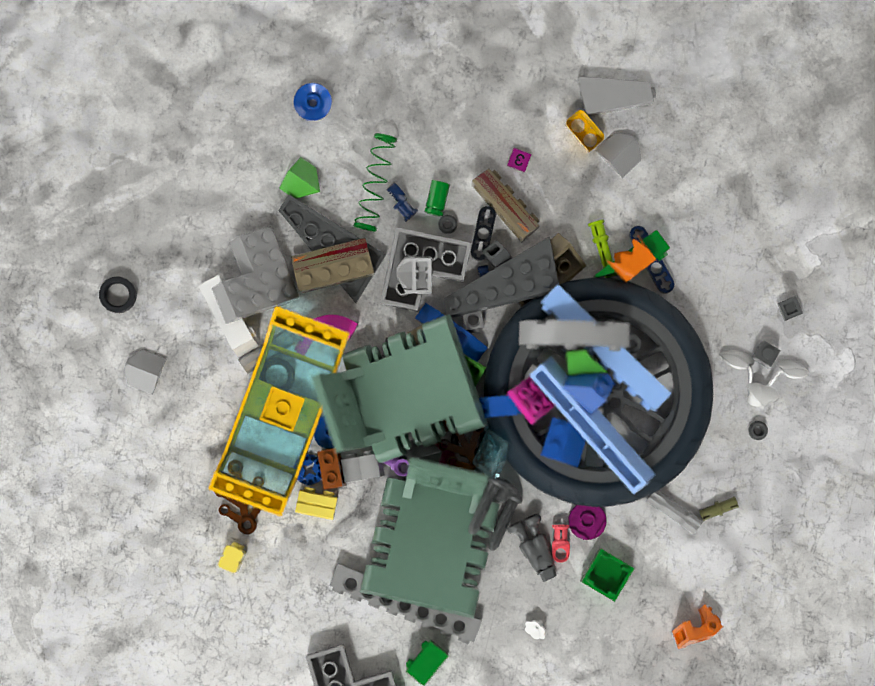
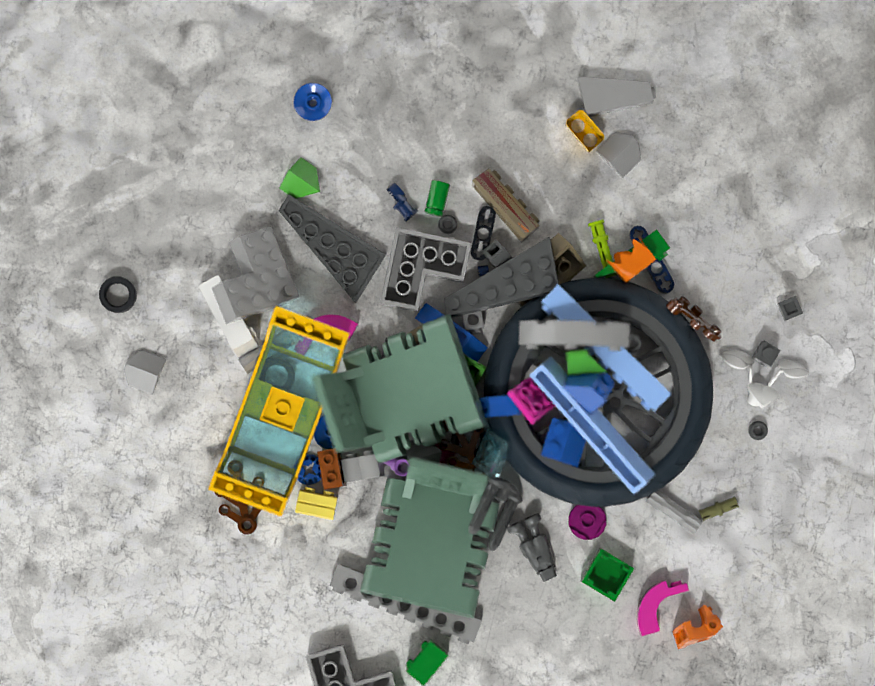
light yellow brick [218,542,247,573] -> none
dark tan slope [291,238,375,294] -> none
green piece [353,133,398,232] -> none
light grey slope [397,257,432,294] -> none
magenta tile [507,148,532,173] -> none
white plant [525,620,546,639] -> none
coral connector [552,525,570,563] -> none
none -> dark pink arch [636,580,689,636]
none -> reddish brown plant [666,296,722,342]

